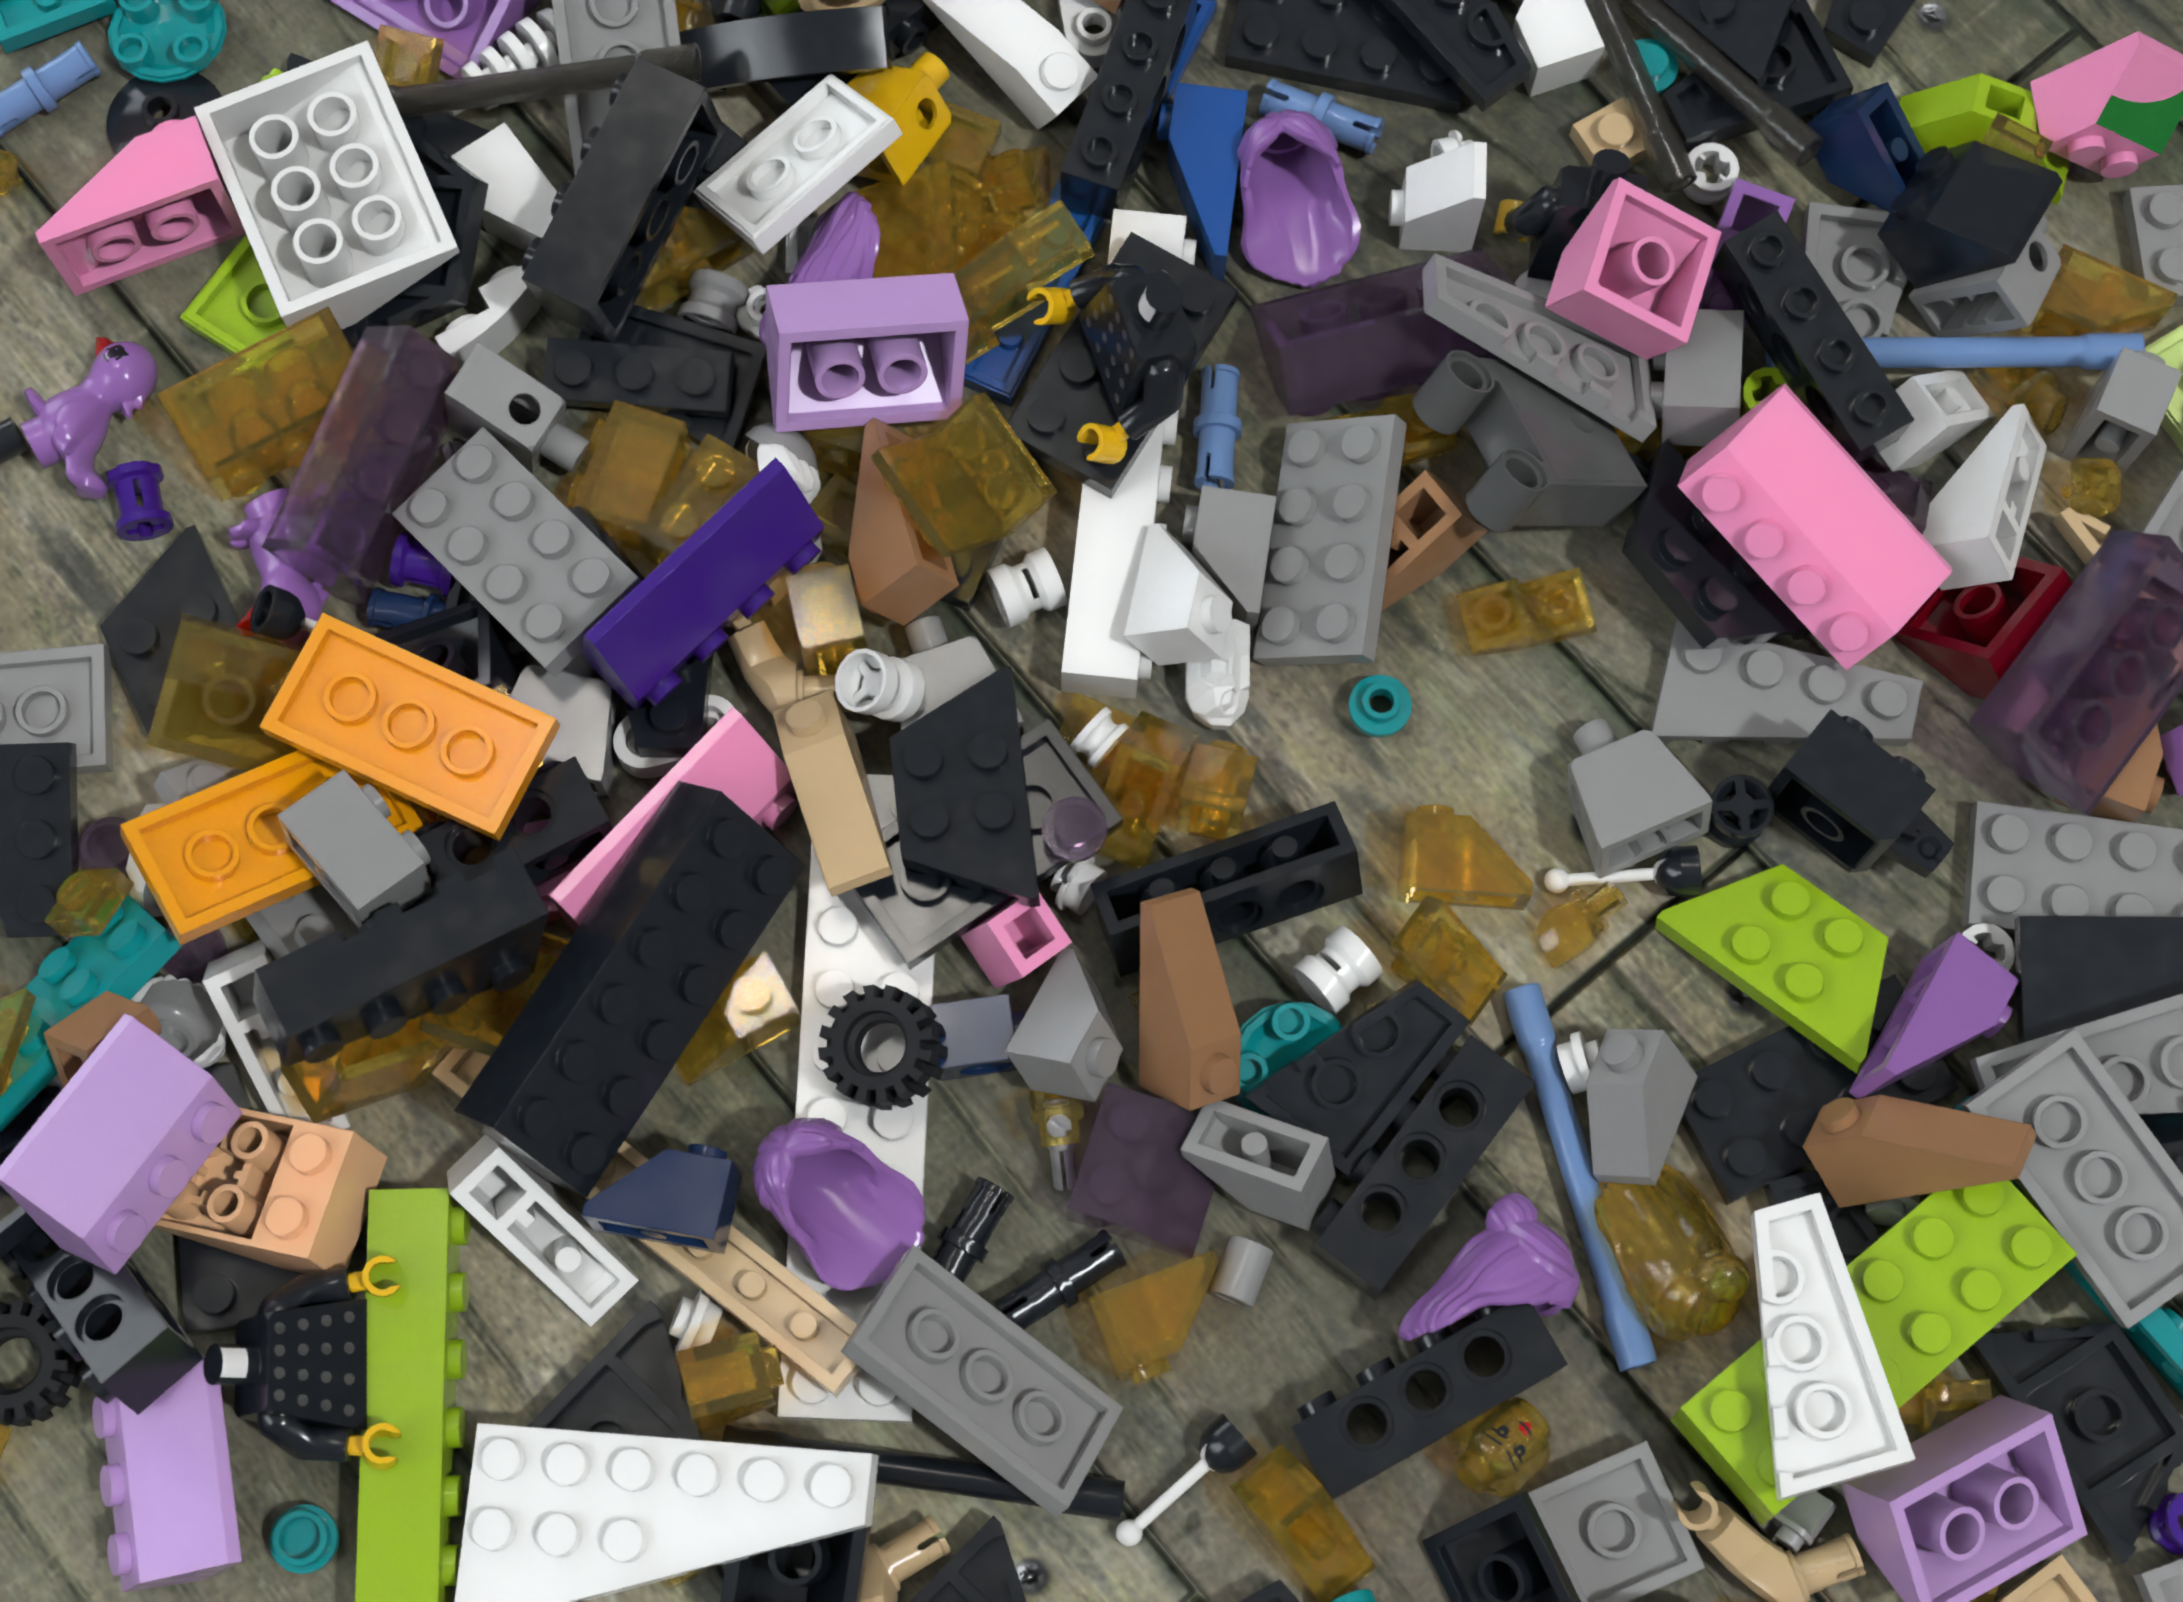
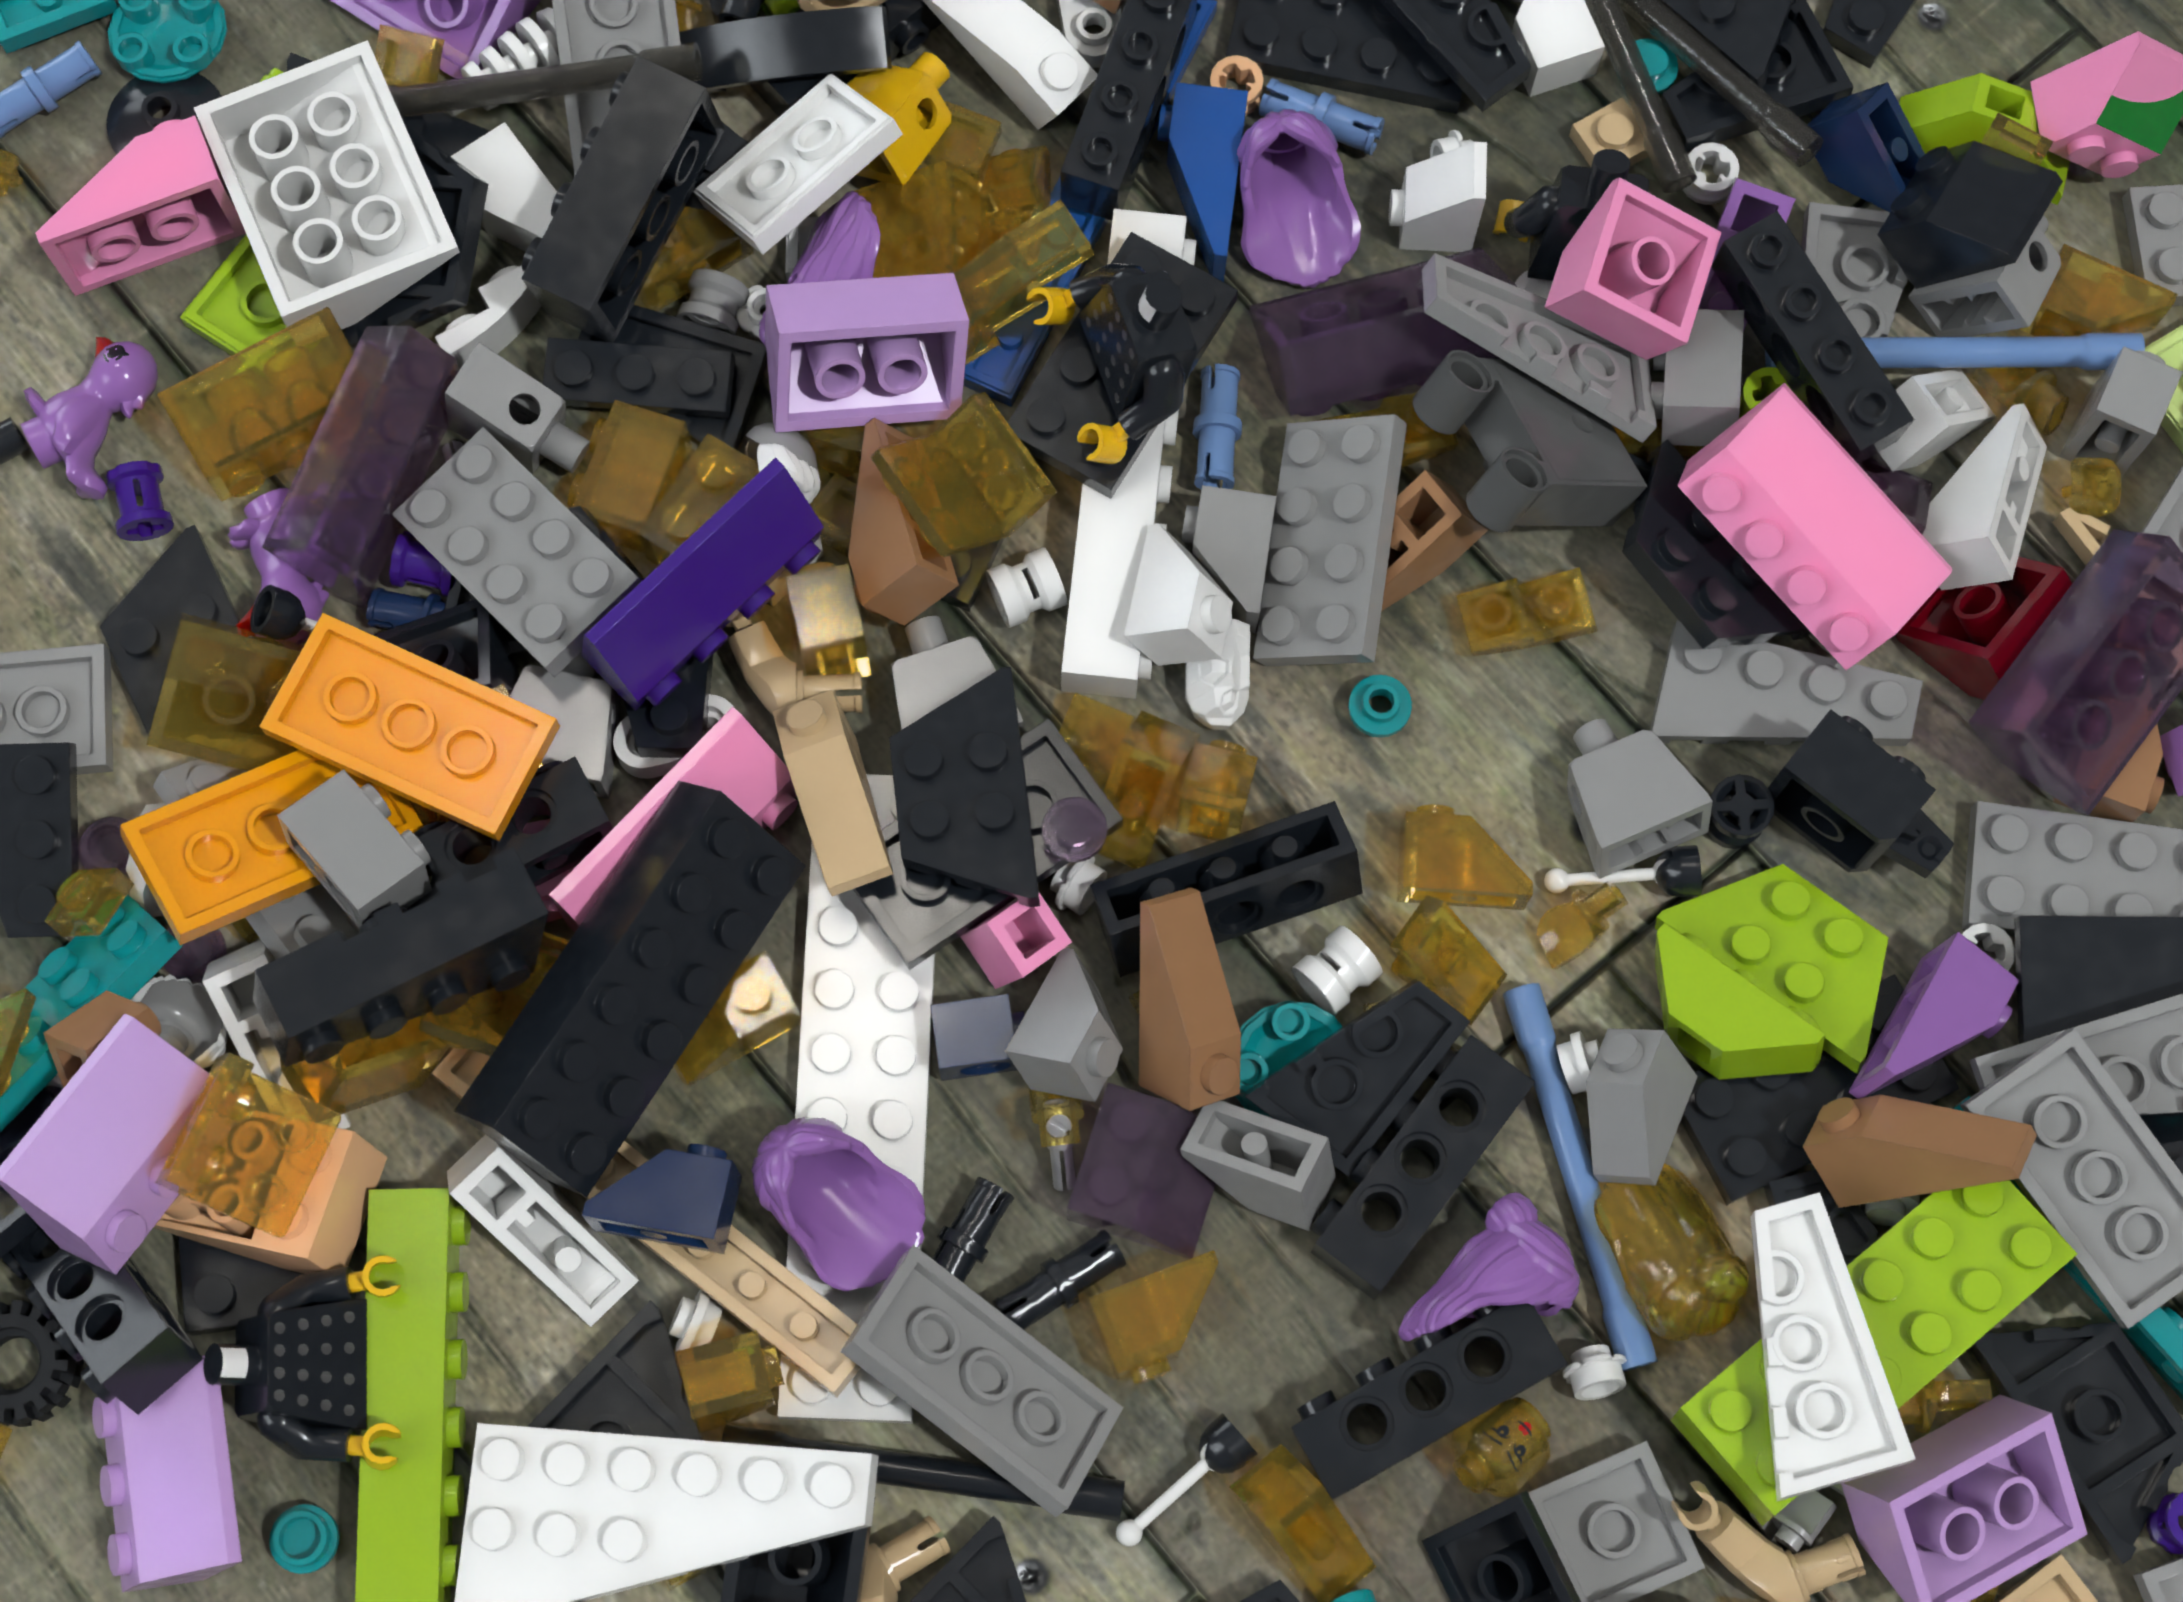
black tyre [818,984,948,1110] -> none
white wheel [835,648,925,722] -> none
white bush [1070,707,1130,770] -> none
light grey hinge [1209,1235,1274,1309] -> none
none -> clear yellow bracket [155,1052,341,1238]
none -> light nougat bush [1210,55,1264,116]
none -> white plate [1562,1344,1627,1400]
none -> lime slope [1654,923,1825,1080]

